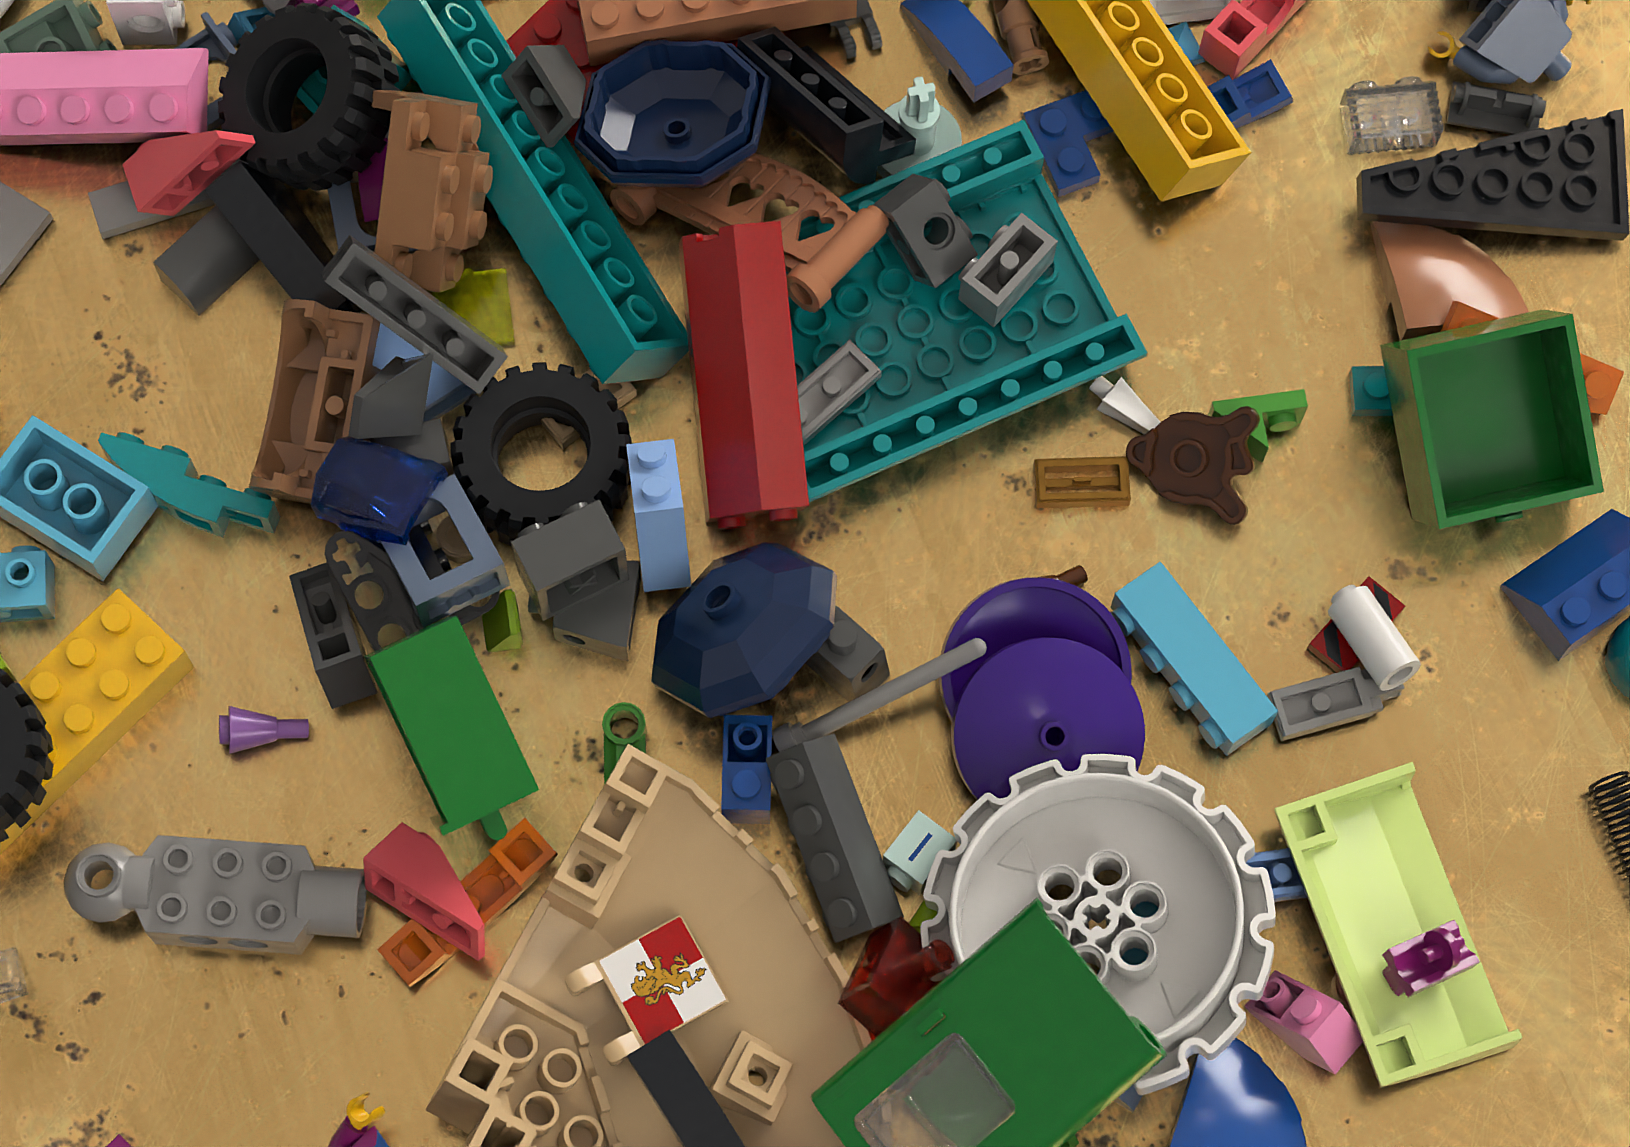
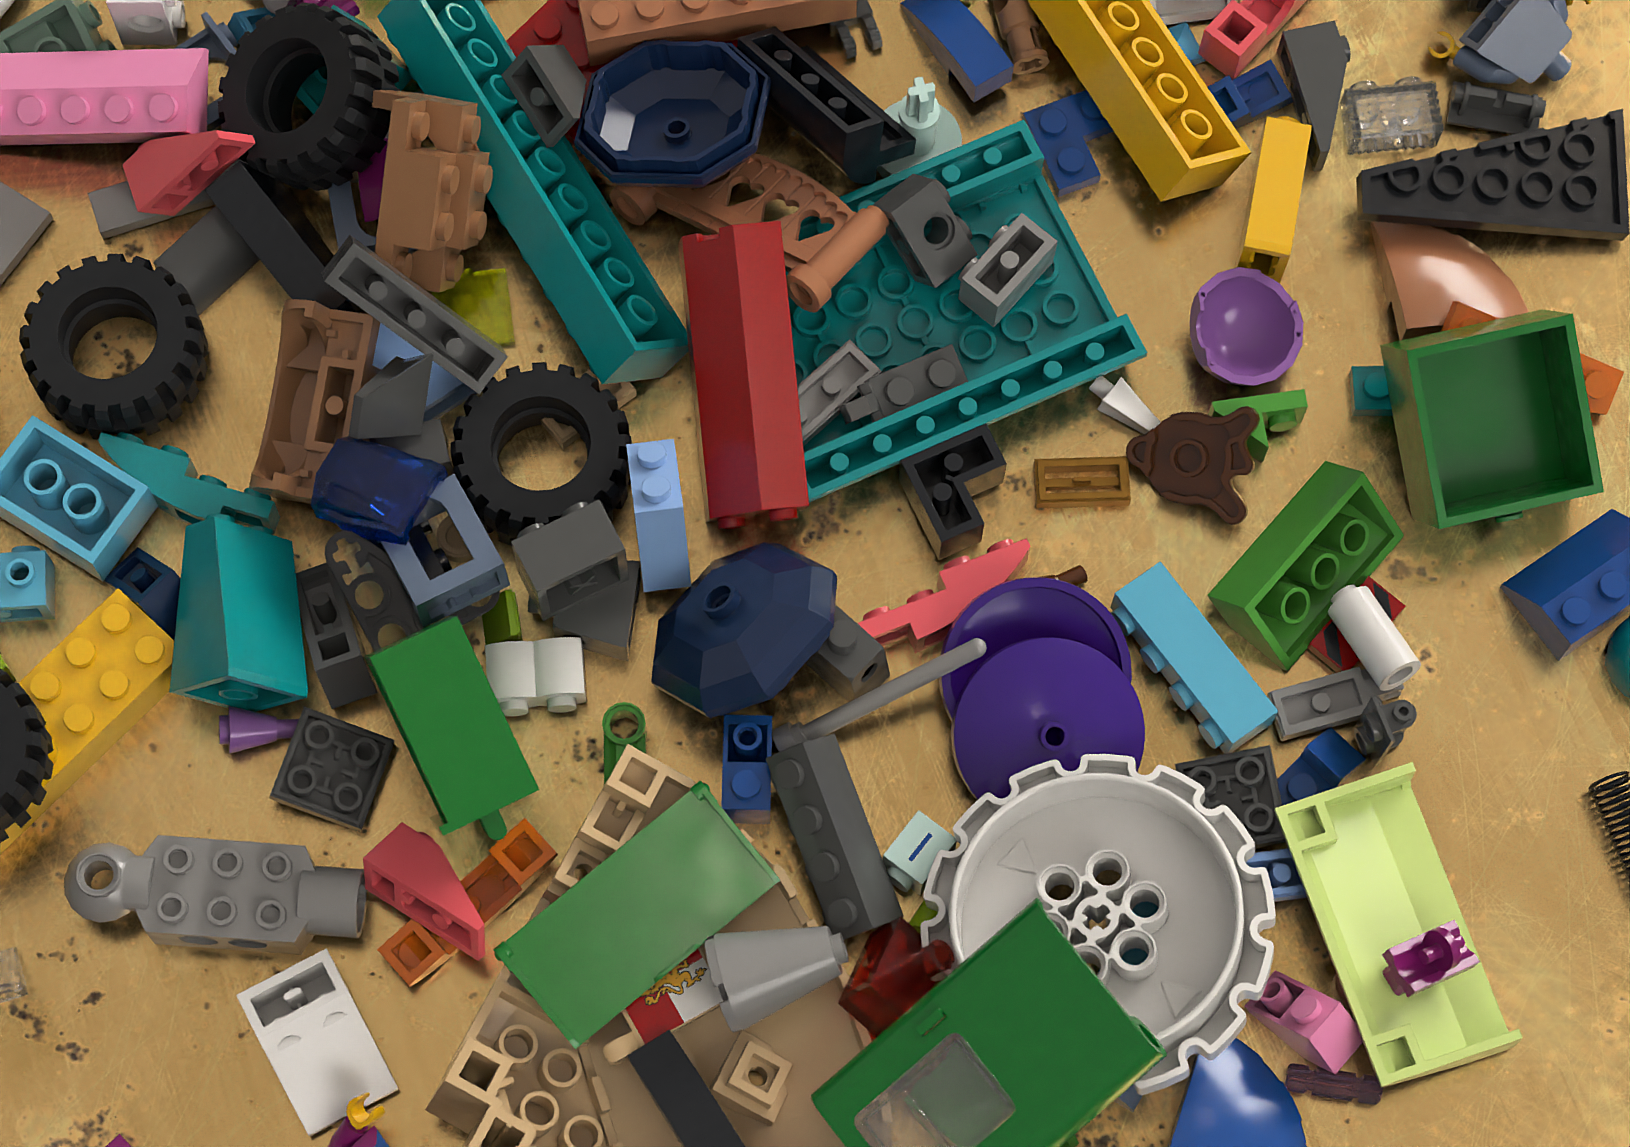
none -> black tyre [19,254,209,440]
none -> dark blue slope [104,547,181,640]
none -> teal slope [169,514,308,712]
none -> white slope [236,948,399,1137]
none -> dark grey tile [269,706,395,832]
none -> white brick [485,637,587,716]
none -> green door [493,780,780,1049]
none -> light grey cone [705,926,849,1032]
none -> dark grey hinge [838,344,968,424]
none -> coral slope [858,538,1031,653]
none -> black brick [898,424,1007,560]
none -> dark grey tile [1175,745,1286,848]
none -> medium lavender cylinder [1190,267,1304,386]
none -> bright green slope [1207,461,1404,671]
none -> yellow slope [1235,116,1312,283]
none -> dark grey slope [1277,20,1351,171]
none -> blue slope [1277,727,1366,805]
none -> axle [1284,1063,1383,1105]
none -> dark grey hinge [1354,696,1417,766]

